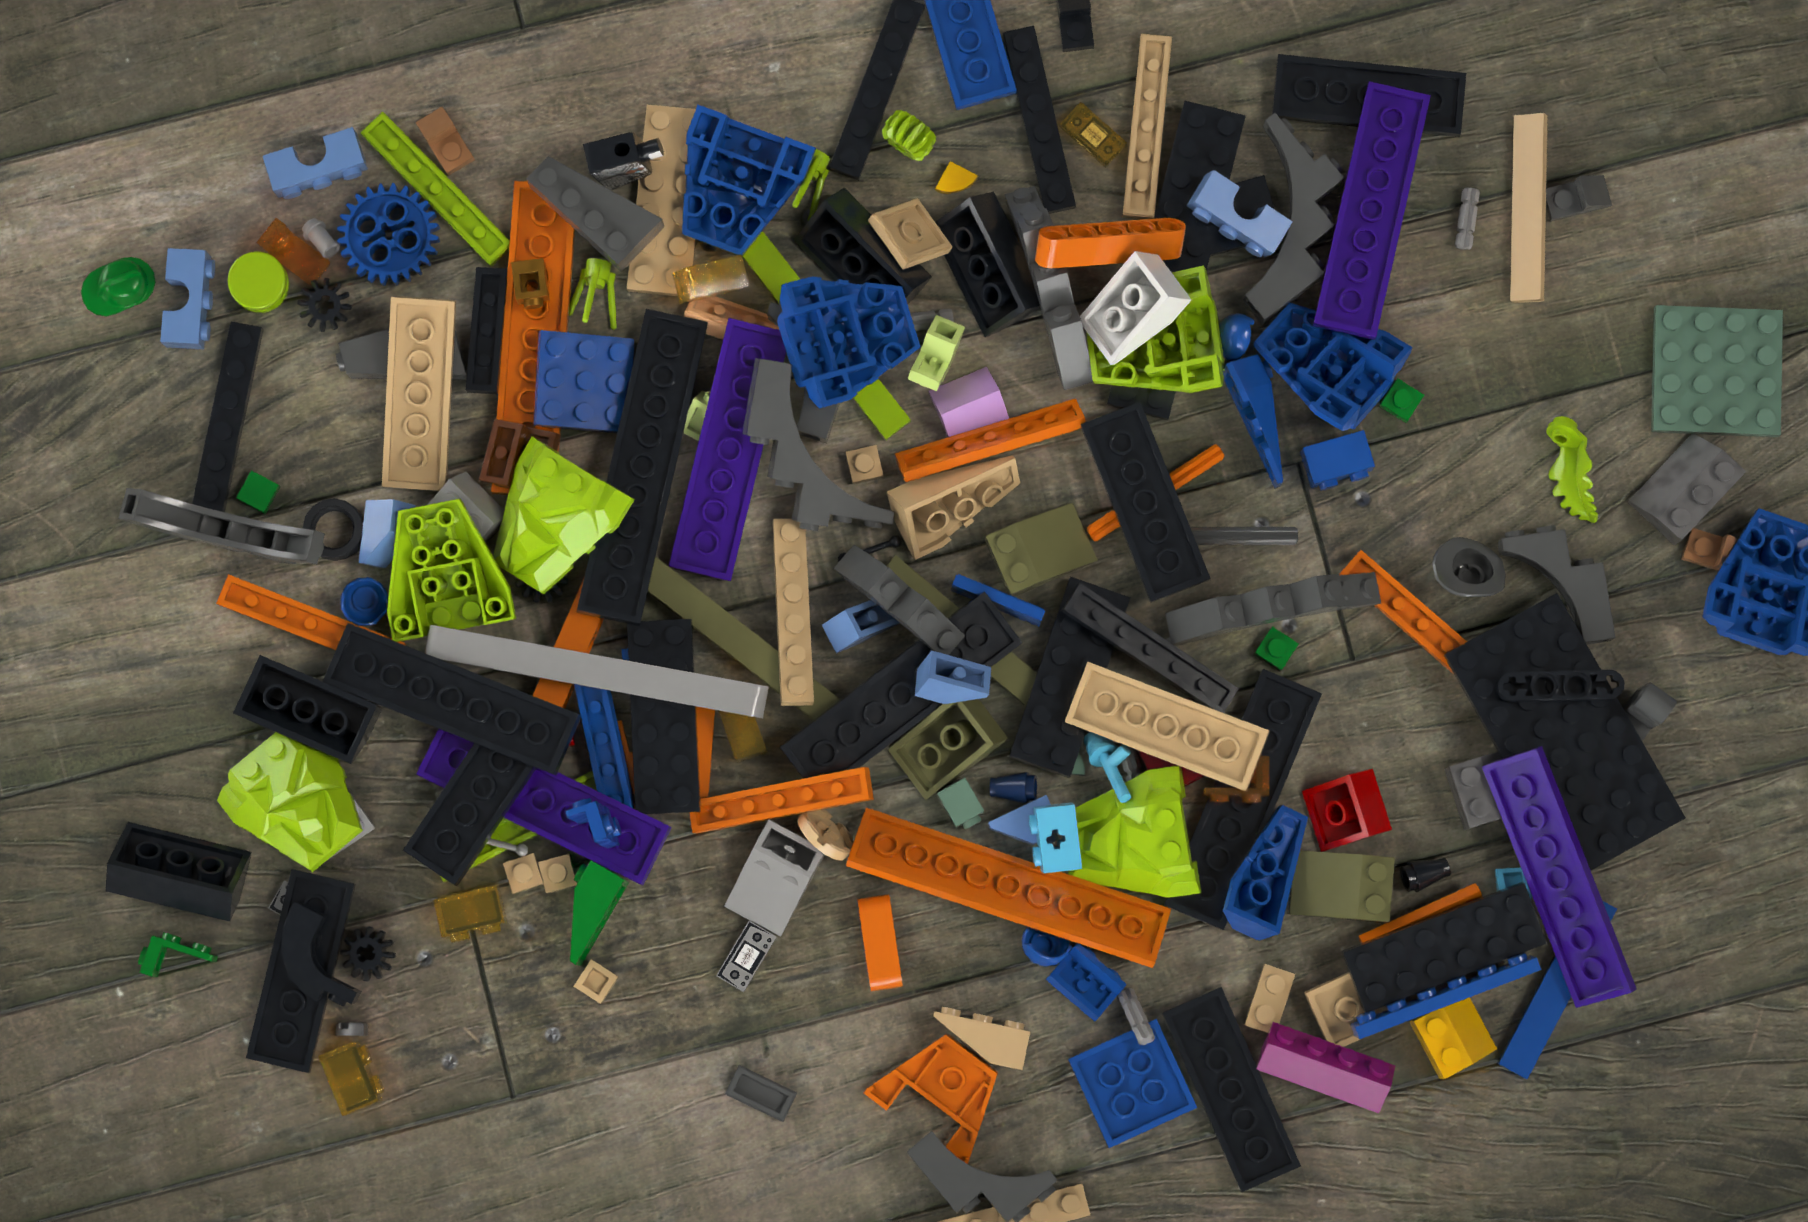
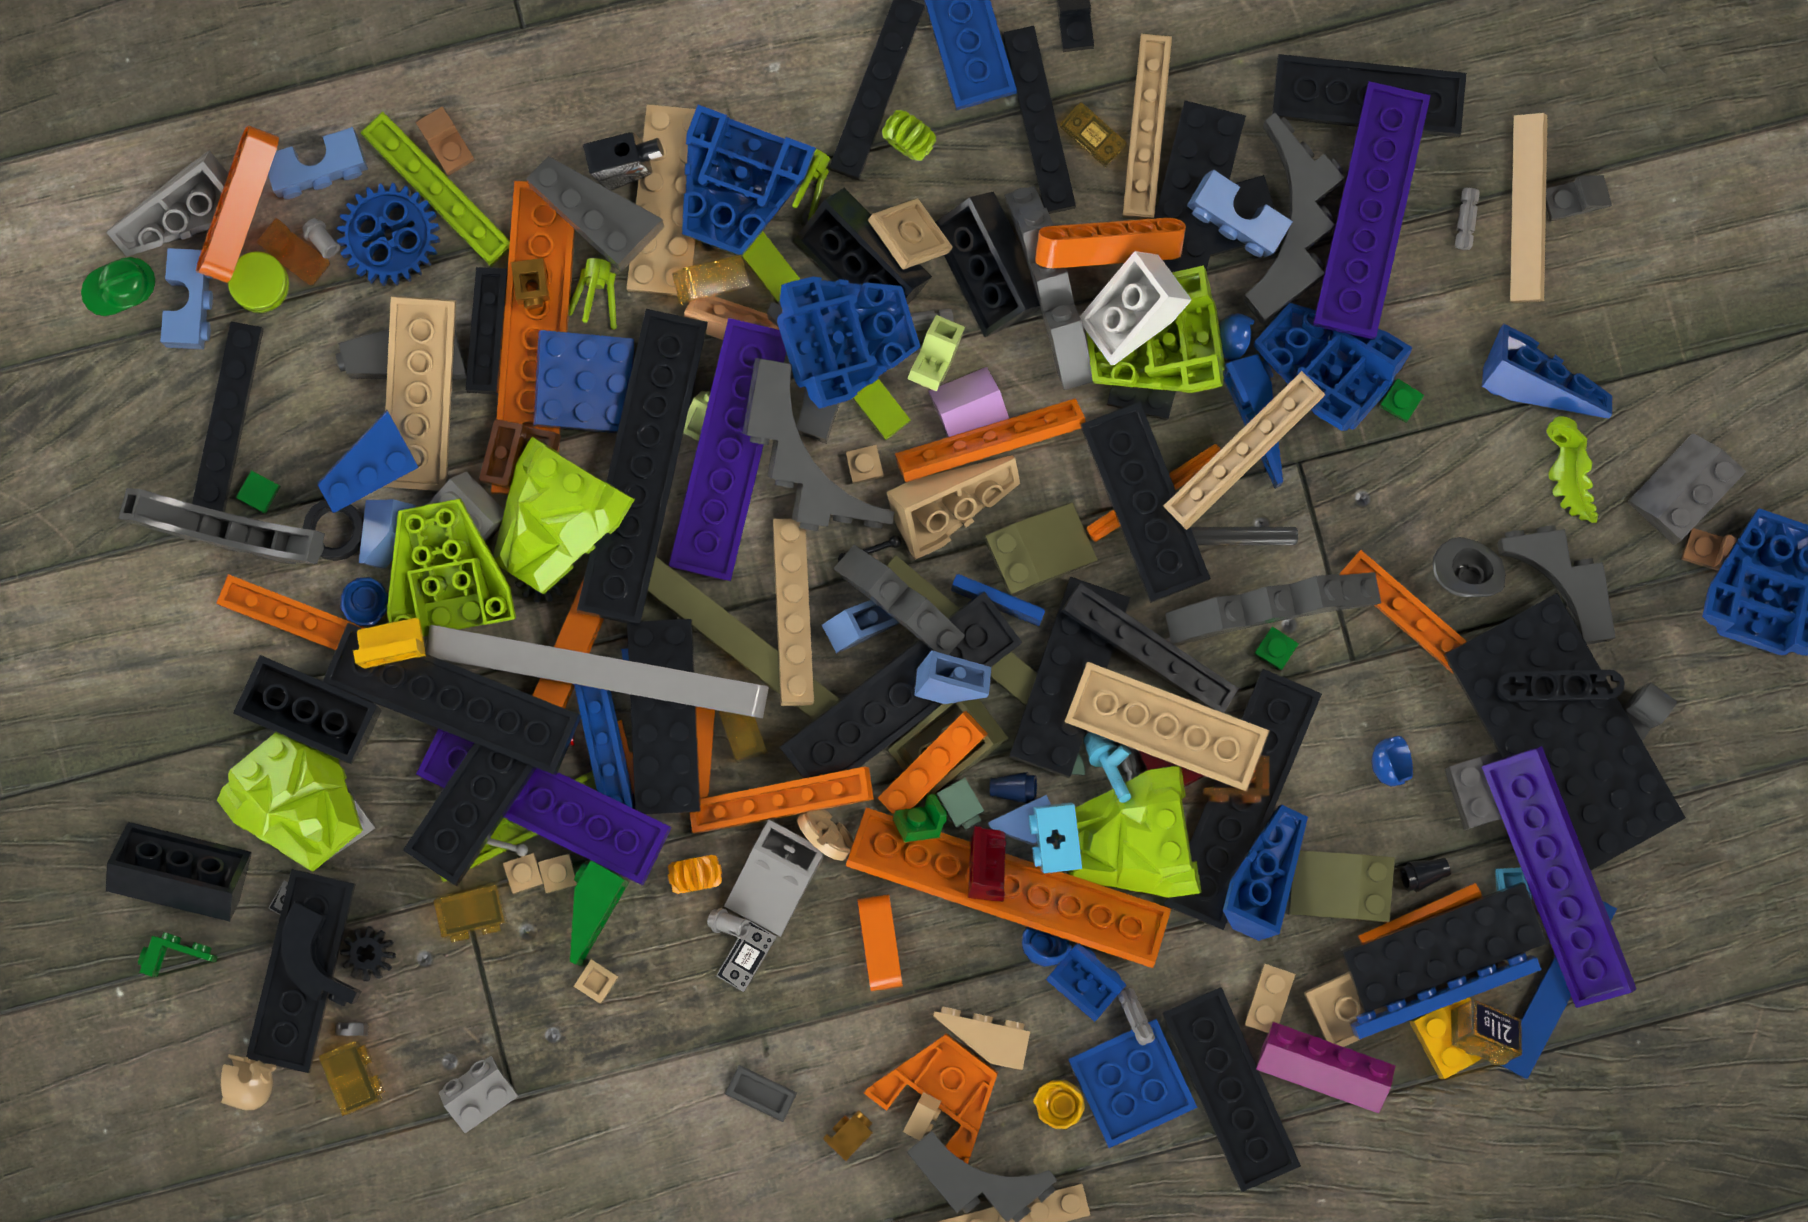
black gear [297,278,352,332] -> none
blue bracket [565,798,622,849] -> none
yellow tile [935,161,978,194] -> none
blue brick [1300,430,1375,491] -> none
red slope [1302,768,1392,852] -> none
sand green plate [1651,305,1783,437] -> none
none -> light grey wedge [106,150,228,257]
none -> orange beam [196,125,279,283]
none -> tan helmet [221,1054,276,1111]
none -> blue wedge [318,409,419,513]
none -> yellow panel [353,618,426,668]
none -> light grey bracket [439,1056,518,1133]
none -> light orange gear [668,855,722,894]
none -> light grey pin [707,908,751,940]
none -> pearl gold brick [823,1110,873,1161]
none -> orange plate [878,711,988,815]
none -> green bracket [893,794,947,842]
none -> tan piece [903,1092,941,1141]
none -> dark red hinge [968,826,1006,902]
none -> yellow hair [1033,1080,1085,1129]
none -> tan tile [1163,371,1325,530]
none -> blue hair [1371,736,1413,787]
none -> clear yellow brick [1451,999,1522,1065]
none -> blue wedge [1482,323,1612,419]

